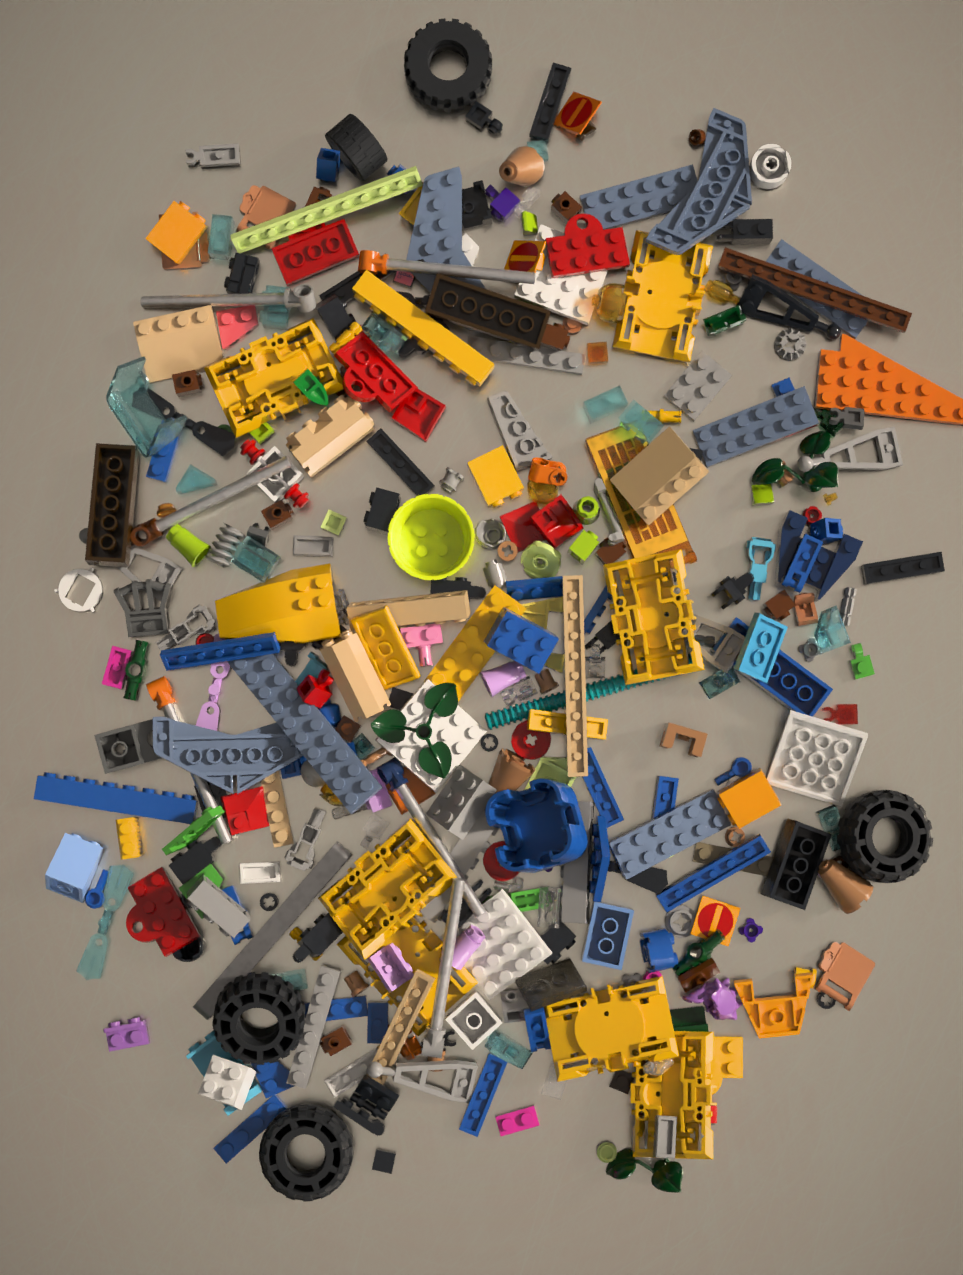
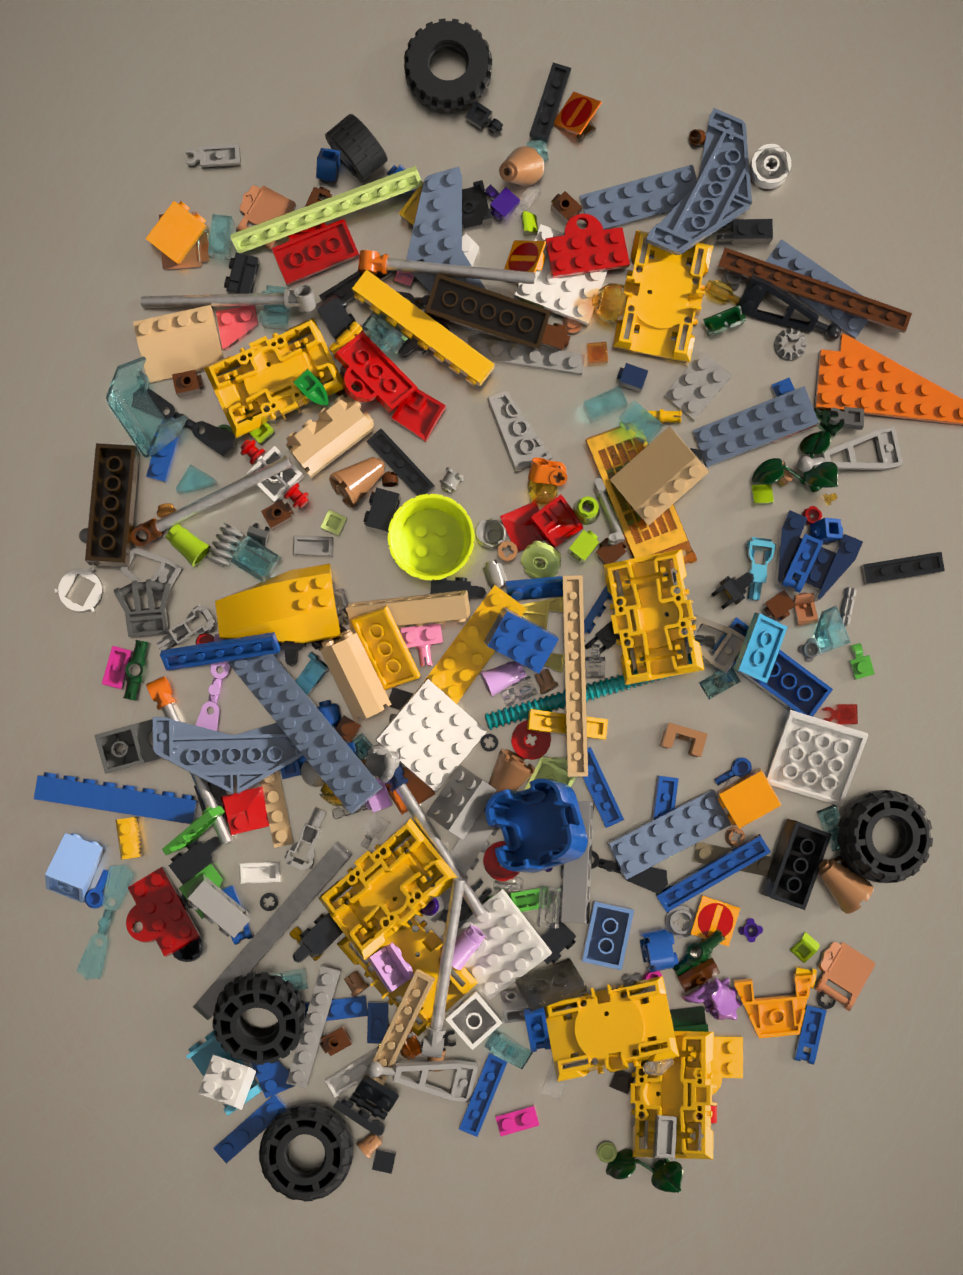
medium lavender bracket [103,1017,150,1052] -> none
red brick [296,669,334,708] -> none
dark green plant [371,683,458,779] -> none
yellow brick [467,445,524,508] -> none
blue plate [589,816,610,902] -> none
none -> medium nougat cone [329,457,385,508]
none -> medium nougat bush [356,1133,382,1159]
none -> light grey hair [365,745,400,783]
none -> reddish brown hinge [382,471,398,487]
none -> dark purple plate [420,898,439,916]
none -> dark blue brick [617,363,648,393]
none -> lime slope [790,932,820,963]
none -> blue plate [794,1005,827,1065]

